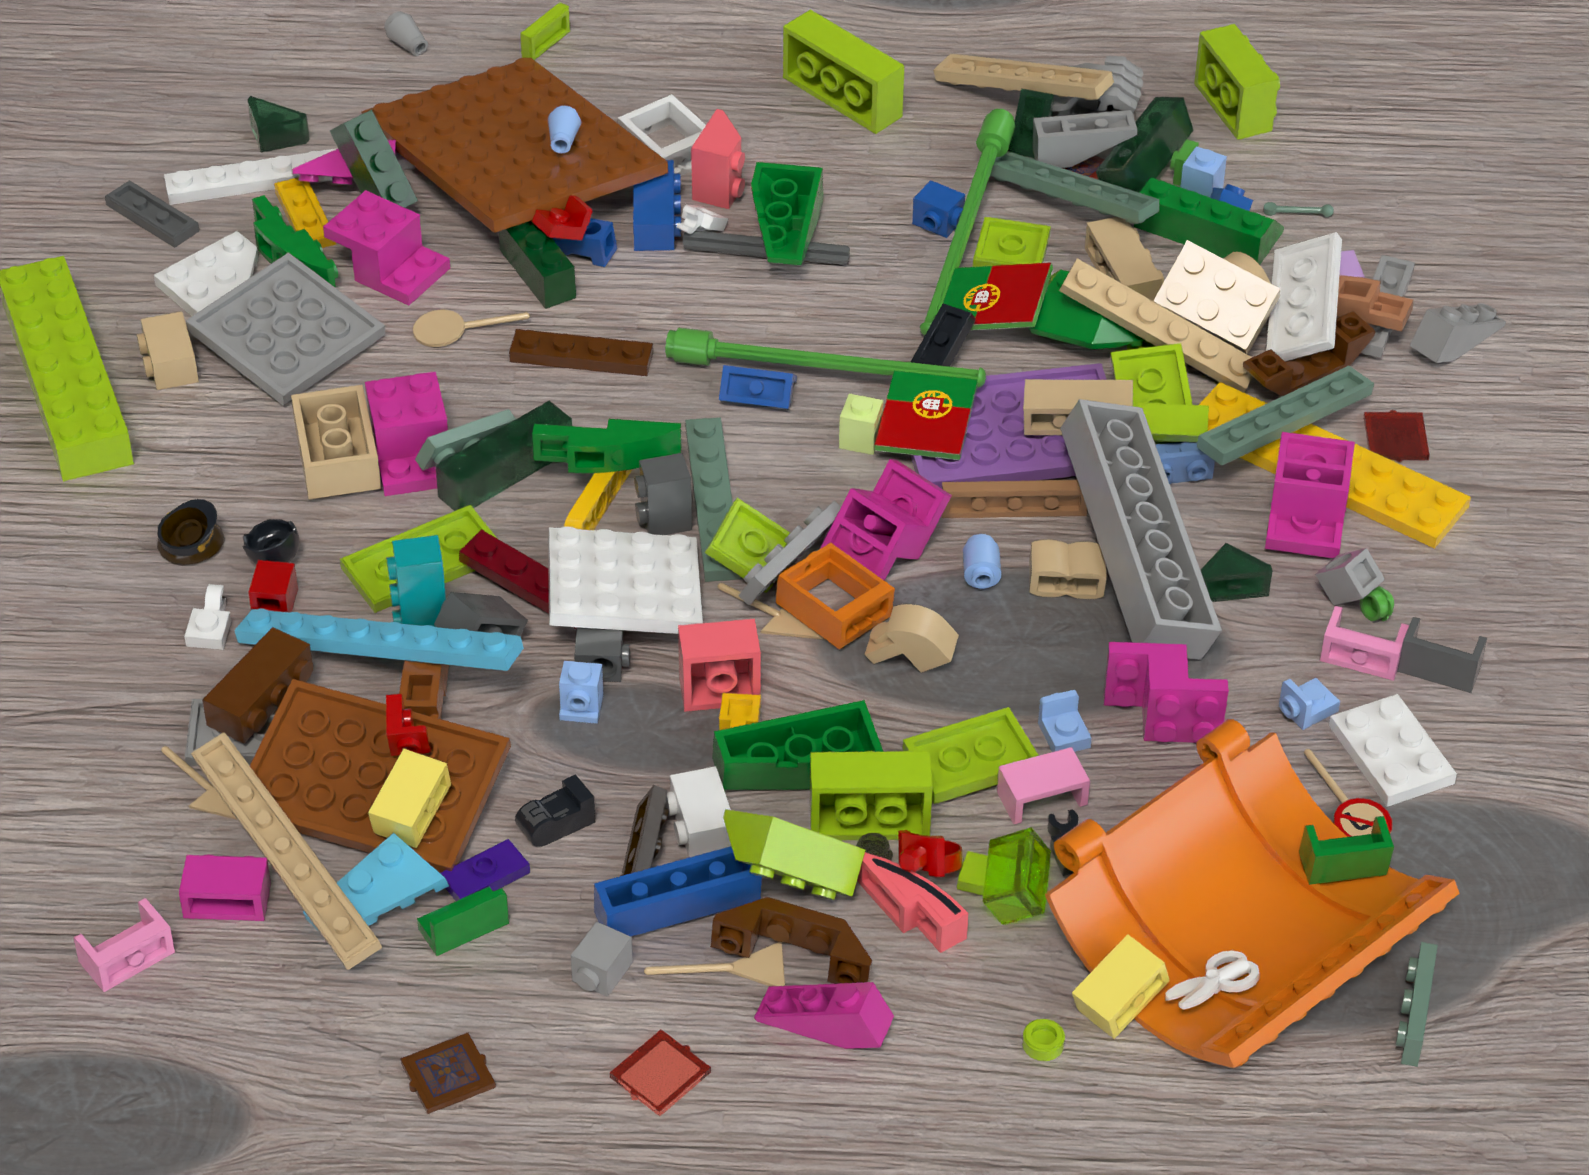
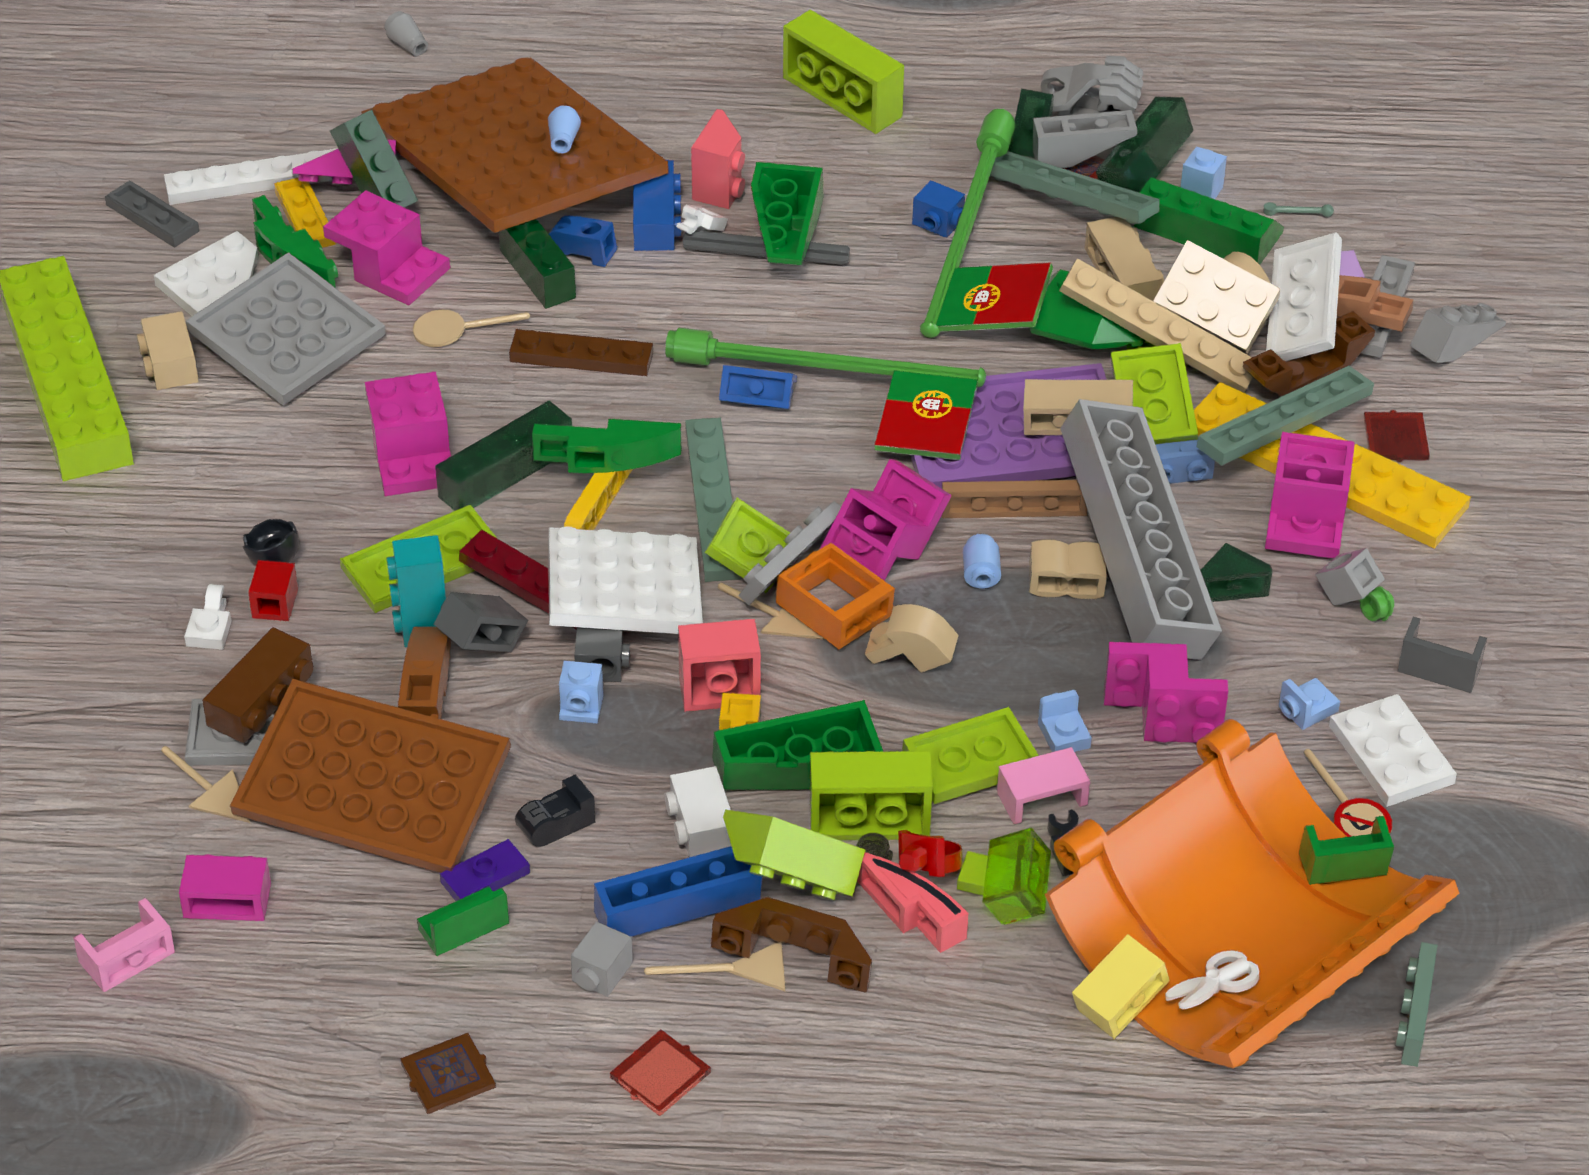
dark brown piece [157,499,224,565] -> none
tan tile [191,732,382,970] -> none
medium azure plate [234,609,524,671] -> none
clear green slope [247,96,310,153] -> none
tan brick [291,385,381,499] -> none
medium azure wing [303,833,449,930] -> none
light yellow panel [368,749,451,848] -> none
red bracket [386,694,430,756] -> none
sand green plate [415,409,517,470] -> none
lime tile [520,2,570,60] -> none
red bracket [532,195,592,240] -> none
white window [618,94,706,176] -> none
dark brown plate [621,785,669,876] -> none
dark grey brick [634,453,692,535] -> none
dark pink slope [754,982,894,1049] -> none
yellowish green brick [839,394,884,455] -> none
black plate [911,303,976,367] -> none
tan plate [933,54,1114,100] -> none
lime tile [973,217,1051,267] -> none
lime tile [1022,1019,1065,1061] -> none
lime tile [1137,402,1209,442] -> none
bright green plate [1170,139,1199,186] -> none
lime brick [1194,24,1280,140] -> none
blue plate [1210,184,1253,211] -> none
bright pink panel [1320,606,1409,681] -> none

